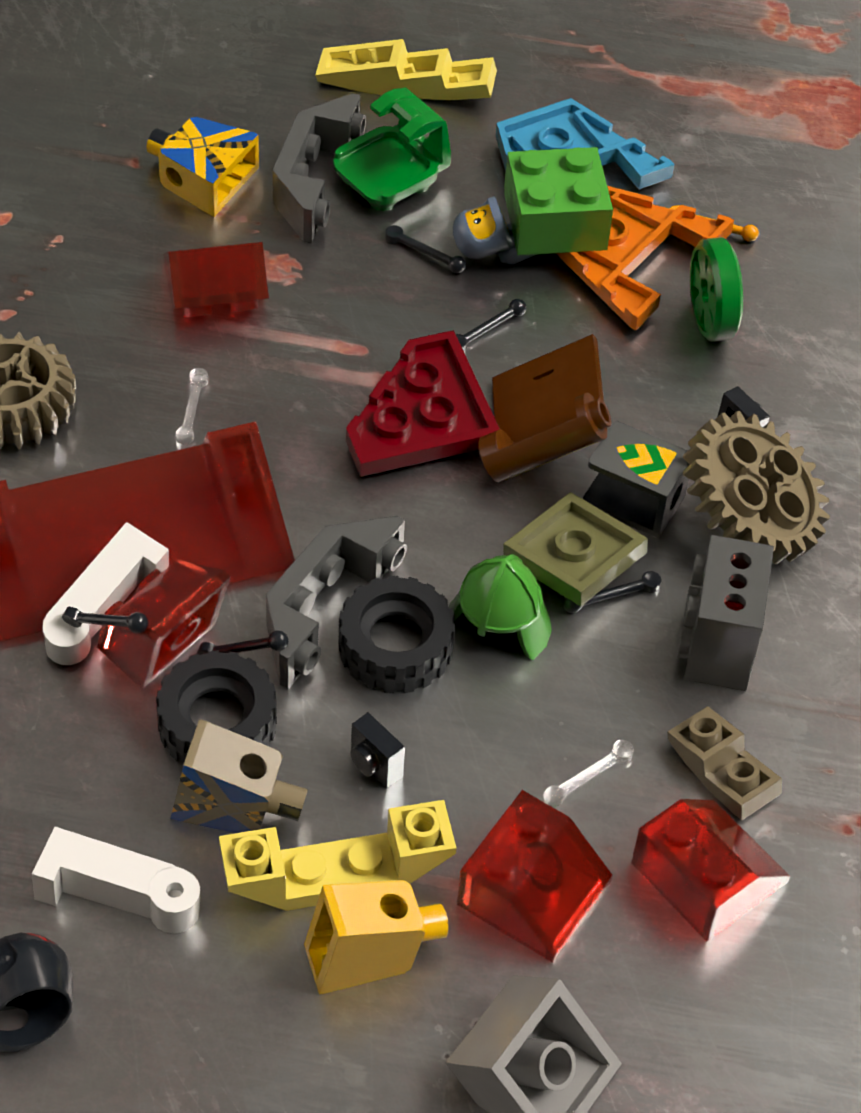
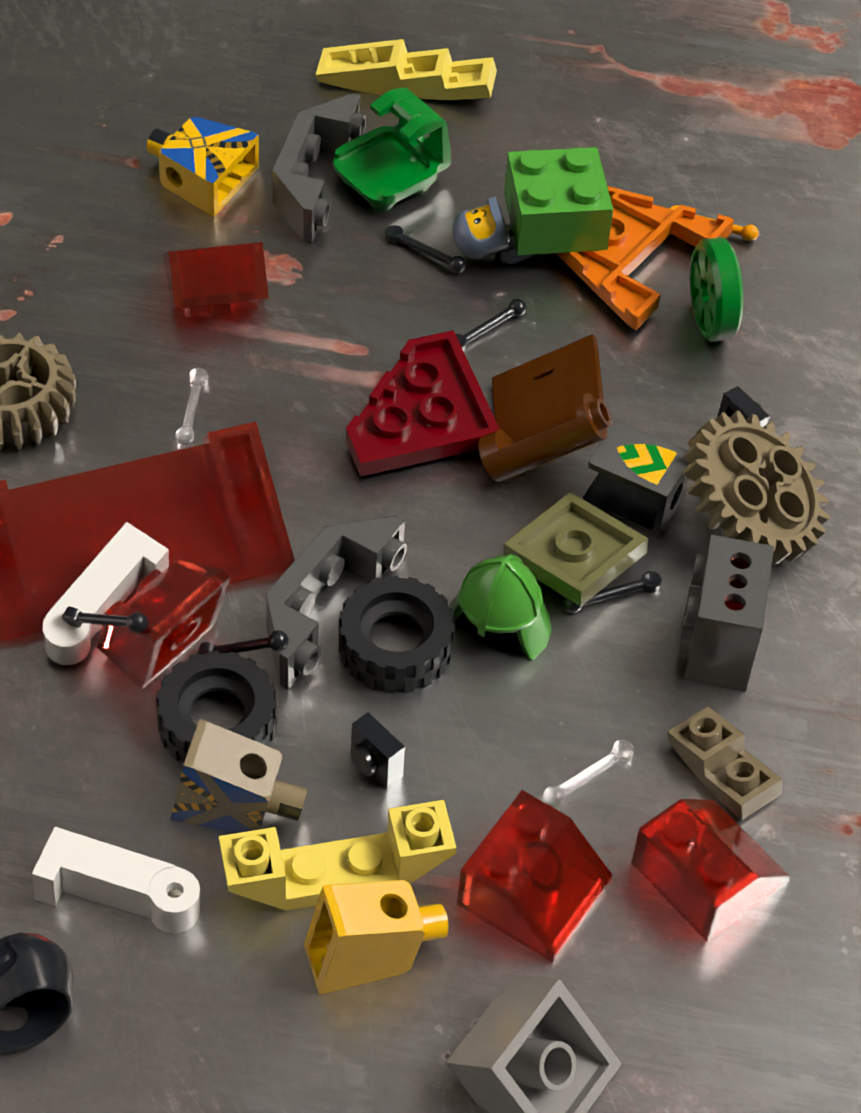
dark azure wing [495,98,675,189] -> none

